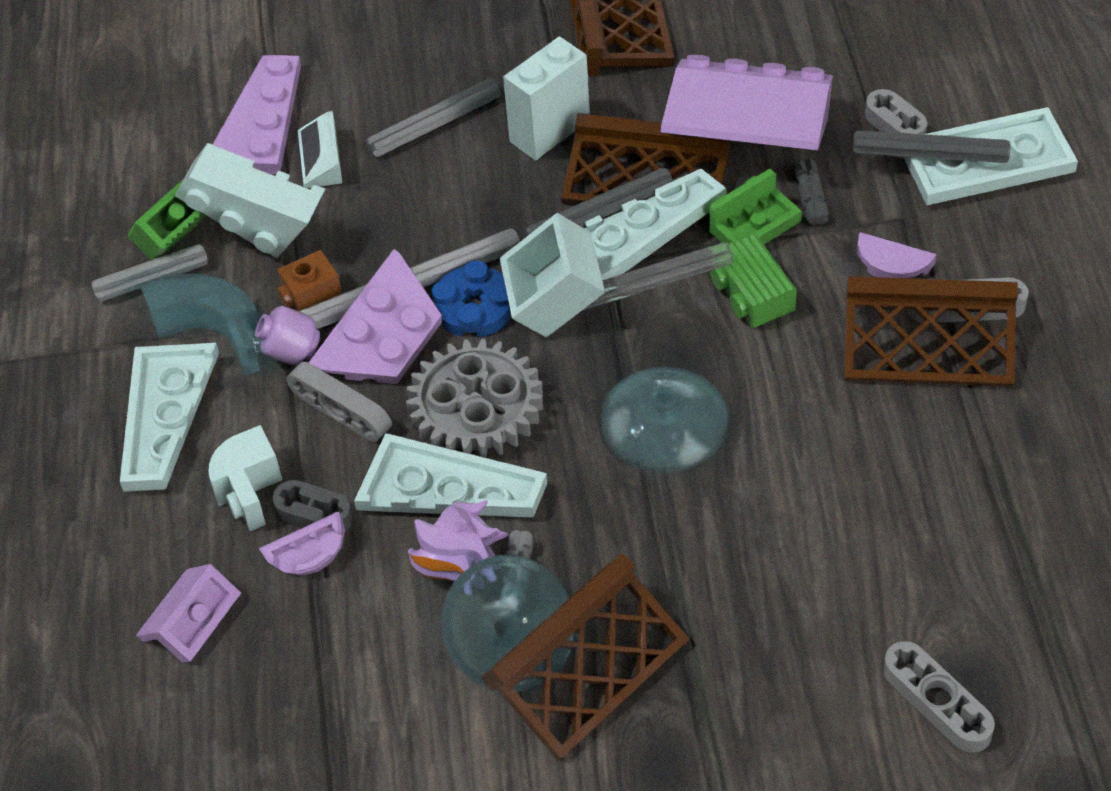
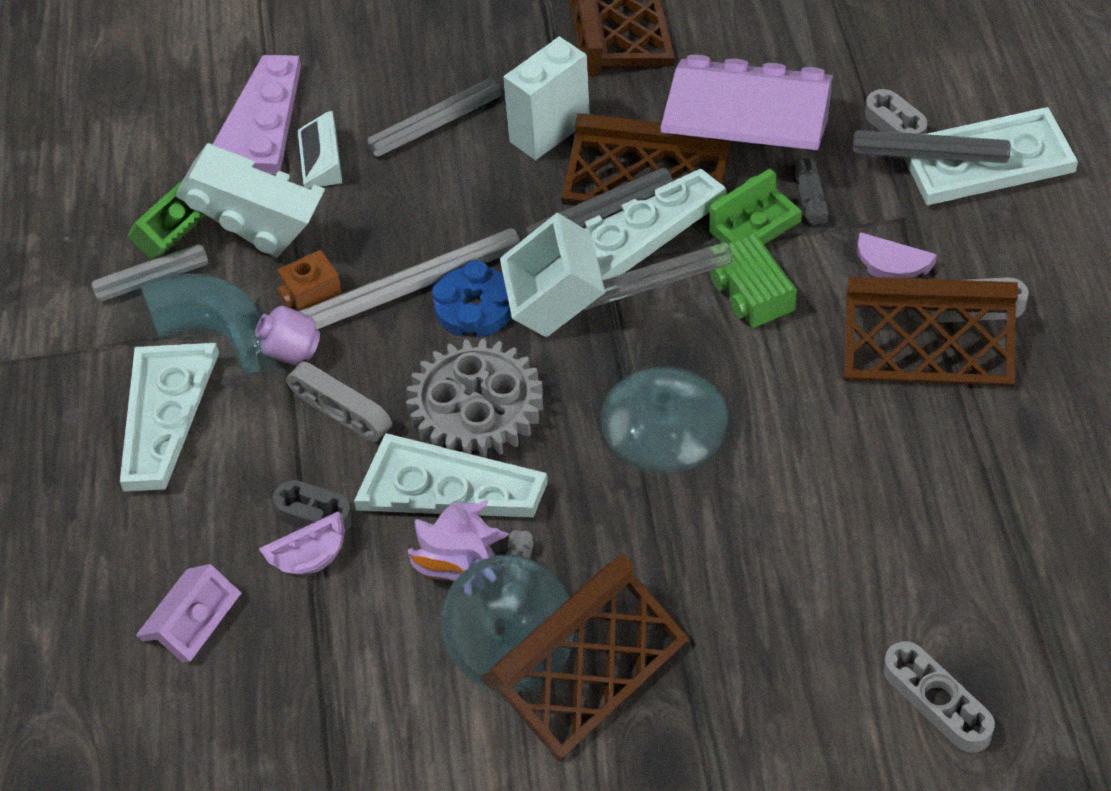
light aqua brick [209,425,282,531] -> none
lavender wing [309,249,442,384] -> none

